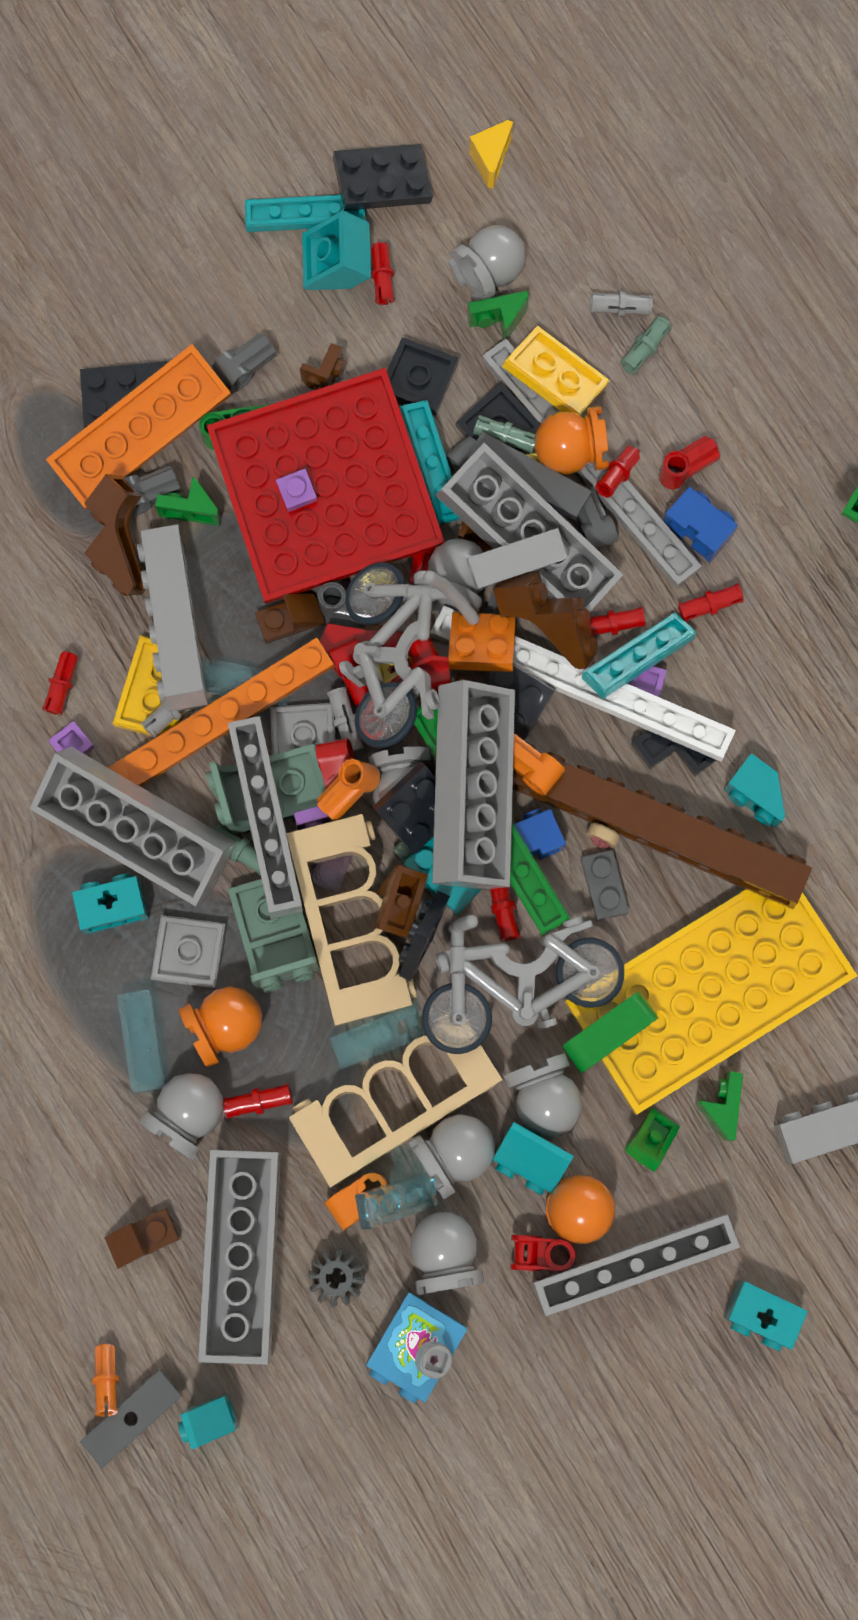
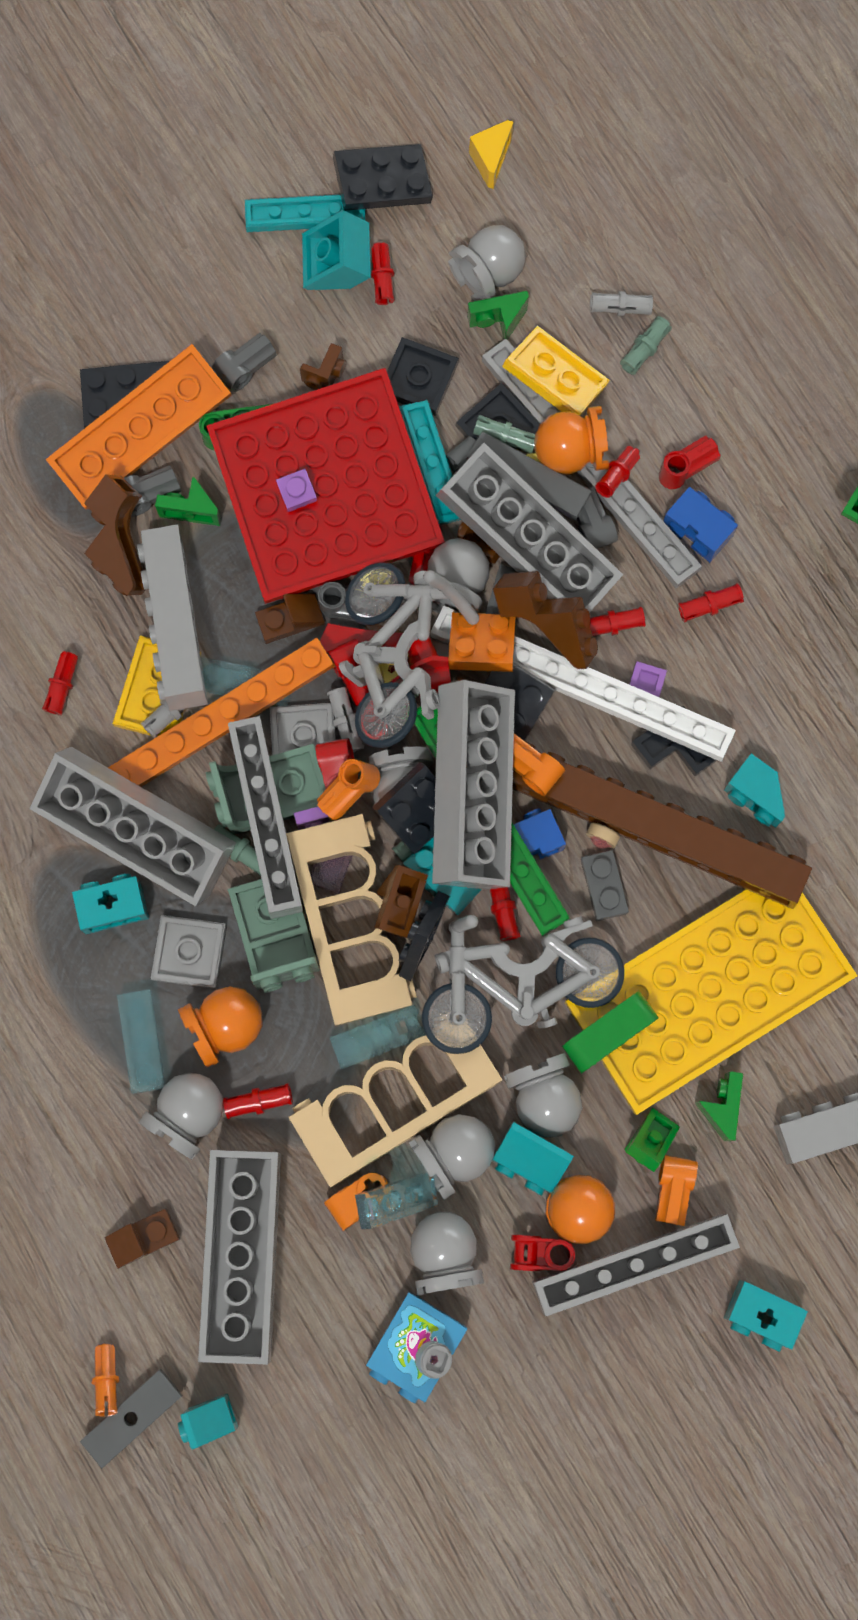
medium lavender plate [48,721,95,755] -> none
dark grey gear [307,1248,366,1308] -> none
light grey tile [466,528,568,590] -> none
teal tile [582,612,697,699] -> none
none -> orange piece [655,1155,698,1226]

